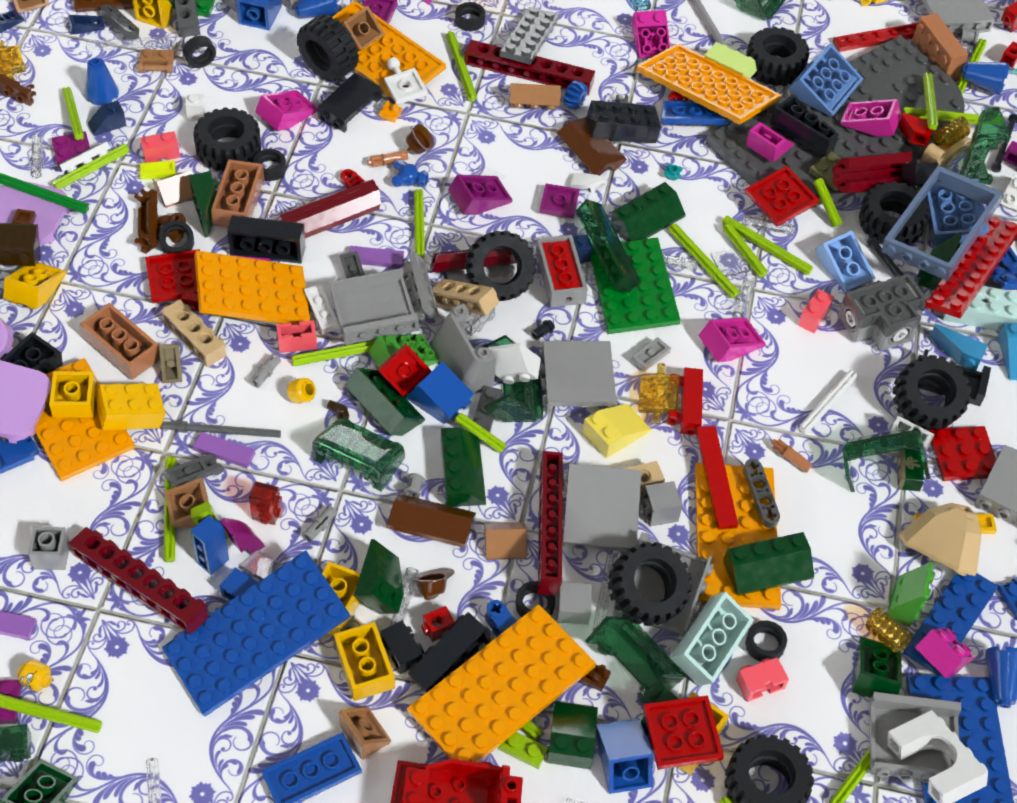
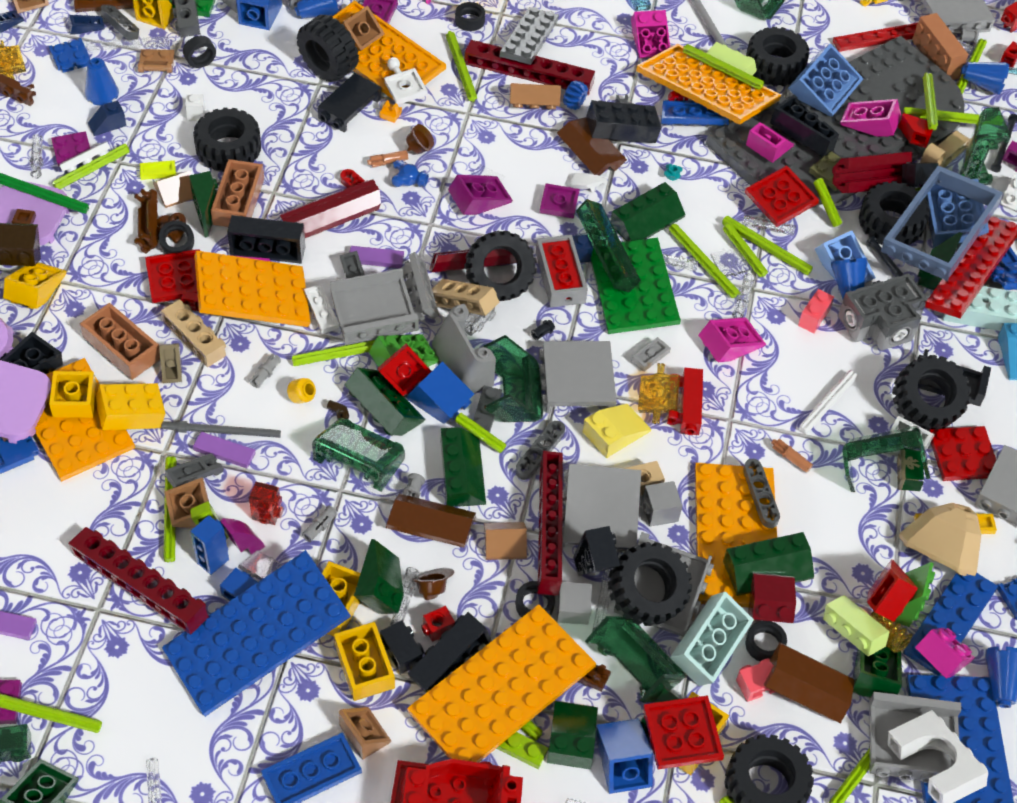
yellow head [17,659,53,692] -> none
light grey head [28,527,70,570] -> none
lime axle [62,87,84,140] -> none
coral brick [140,131,180,163] -> none
black tyre [253,149,286,181] -> none
dark pink slope [255,90,318,131] -> none
coral brick [276,320,317,353] -> none
lime axle [414,189,425,258] -> none
blue piece [485,600,517,637] -> none
white slope [488,343,541,384] -> none
red tile [696,426,738,530] -> none
dark azure slope [930,323,988,370] -> none
clear yellow piece [933,116,971,148] -> none
none -> blue plate [49,38,90,73]
none -> dark grey beam [516,421,565,480]
none -> black wedge [573,526,620,576]
none -> lime axle [683,44,764,90]
none -> dark red slope [748,573,796,623]
none -> reddish brown slope [764,642,855,724]
none -> yellowish green brick [823,595,890,656]
none -> blue cone [831,258,867,300]
none -> red slope [867,559,918,622]

